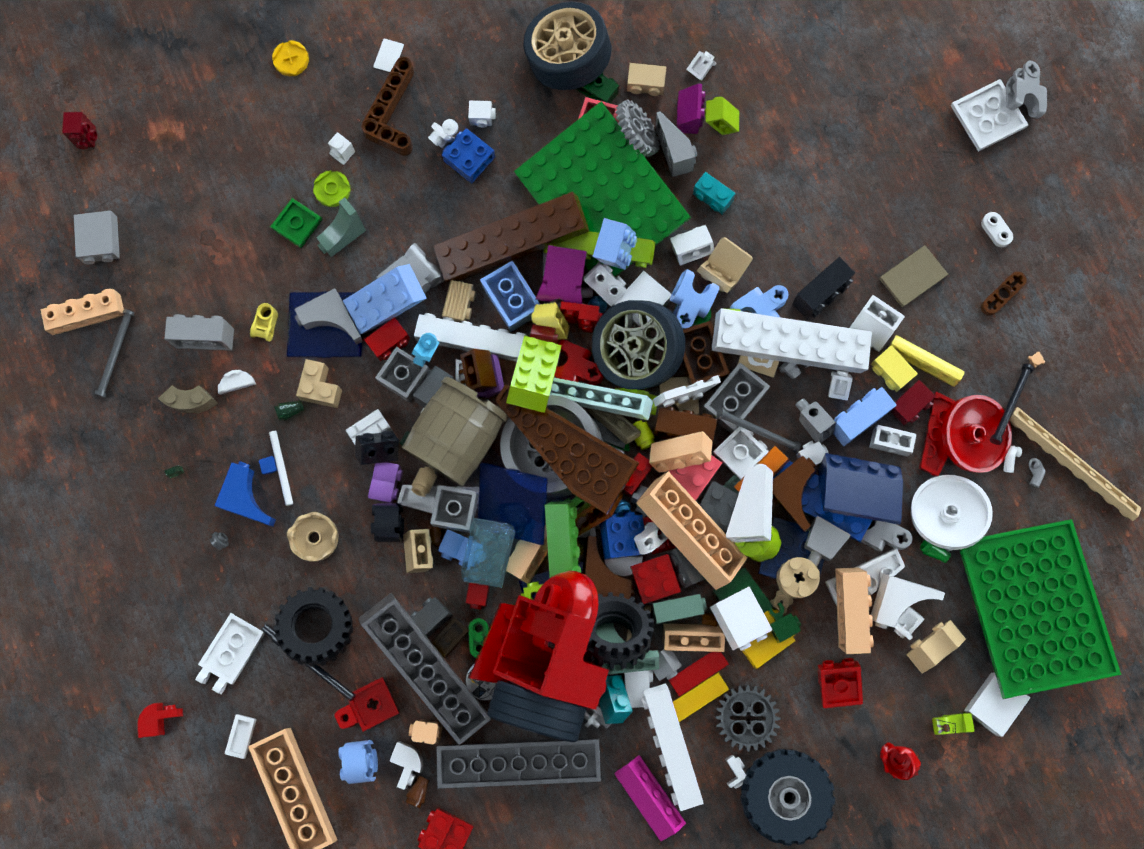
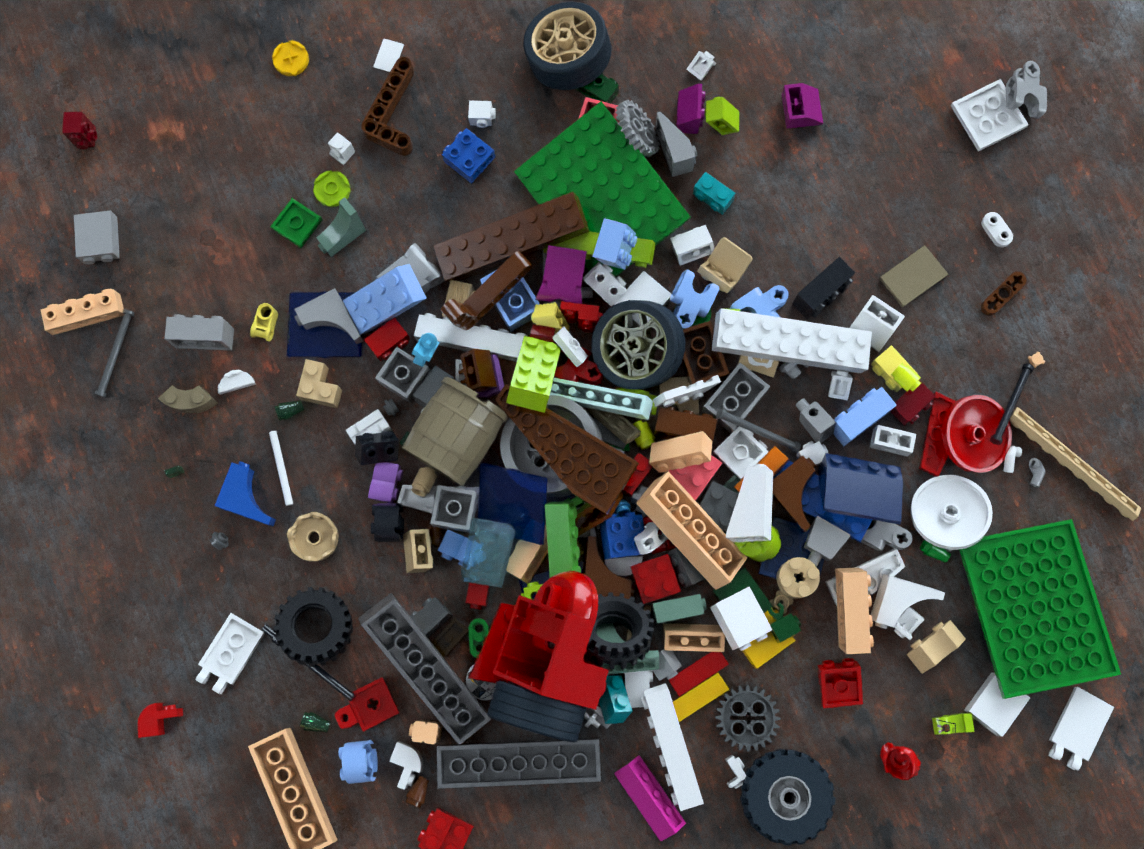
white tile [225,714,257,759] -> none
blue piece [259,456,278,475] -> none
white hips [428,119,458,149] -> none
dark azure plate [588,296,607,313] -> none
tan brick [627,63,666,96] -> none
reddish brown piece [701,612,718,627] -> none
light yellow brick [887,335,965,387] -> none
none -> clear green cone [300,711,331,733]
none -> dark grey plate [383,399,400,417]
none -> reddish brown beam [441,251,532,330]
none -> white plate [552,327,588,367]
none -> magenta slope [781,83,823,129]
none -> neon yellow brick [891,363,921,392]
none -> white tile [1048,687,1114,771]

